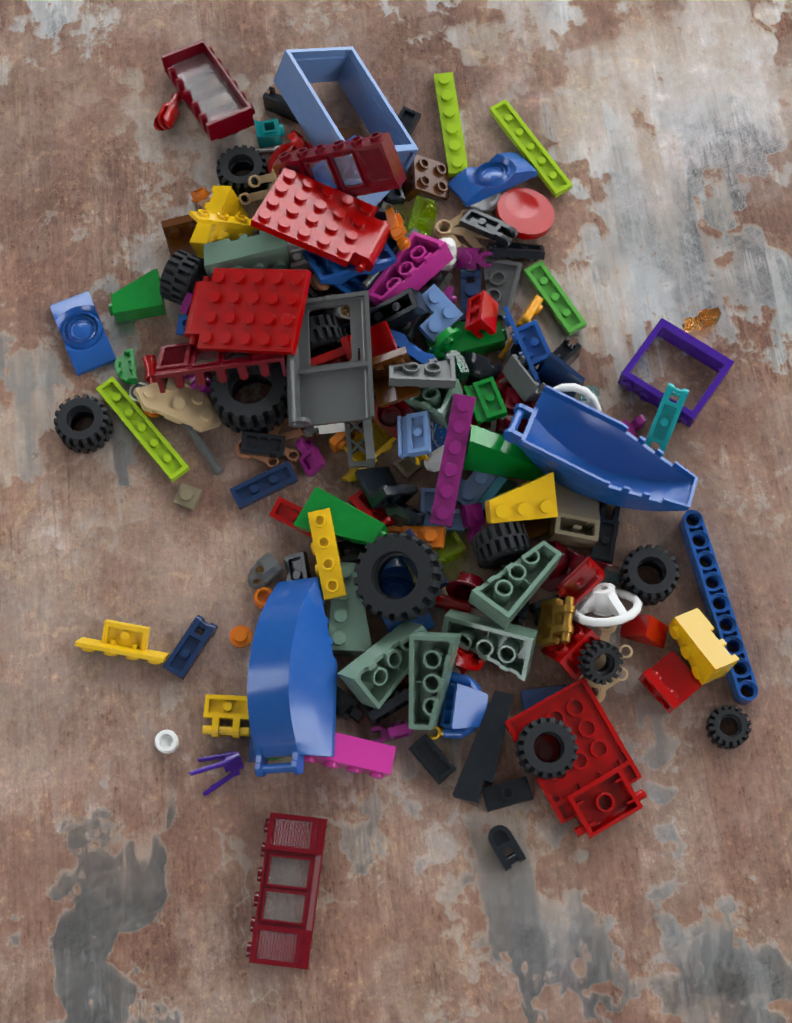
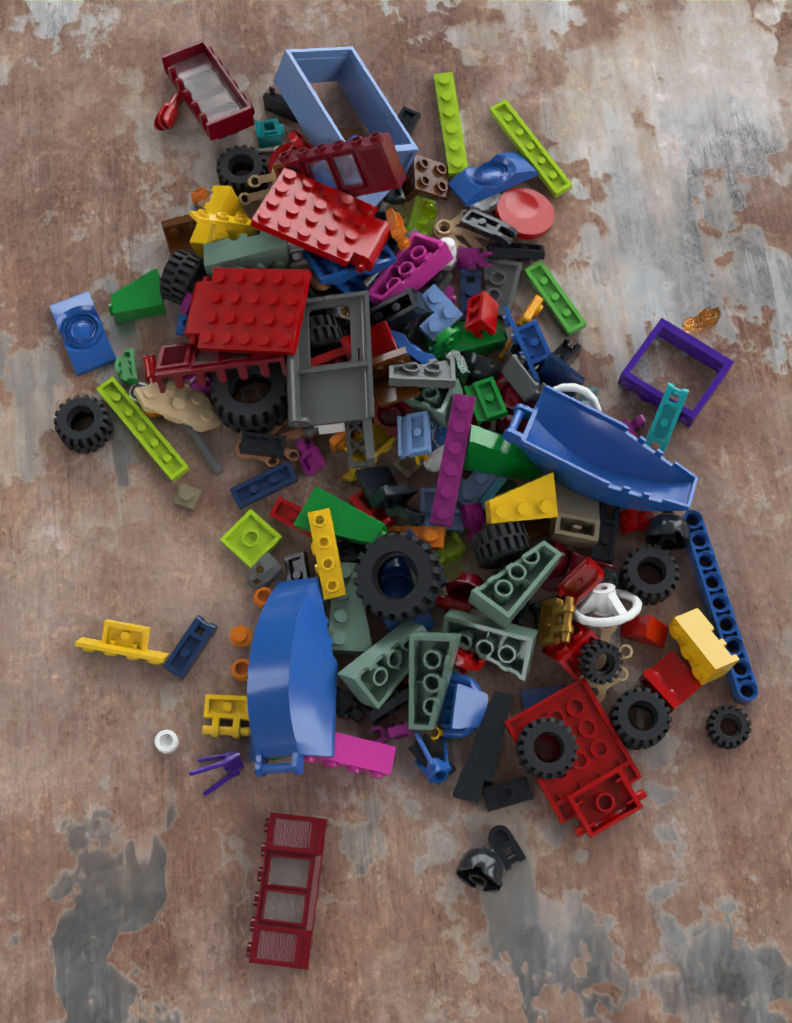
none -> lime plate [220,509,283,569]
none -> orange plate [231,658,249,682]
none -> blue plant [414,732,452,783]
none -> black cylinder [456,846,506,893]
none -> black tyre [609,687,672,750]
none -> red bracket [619,509,654,534]
none -> black cylinder [645,511,691,550]

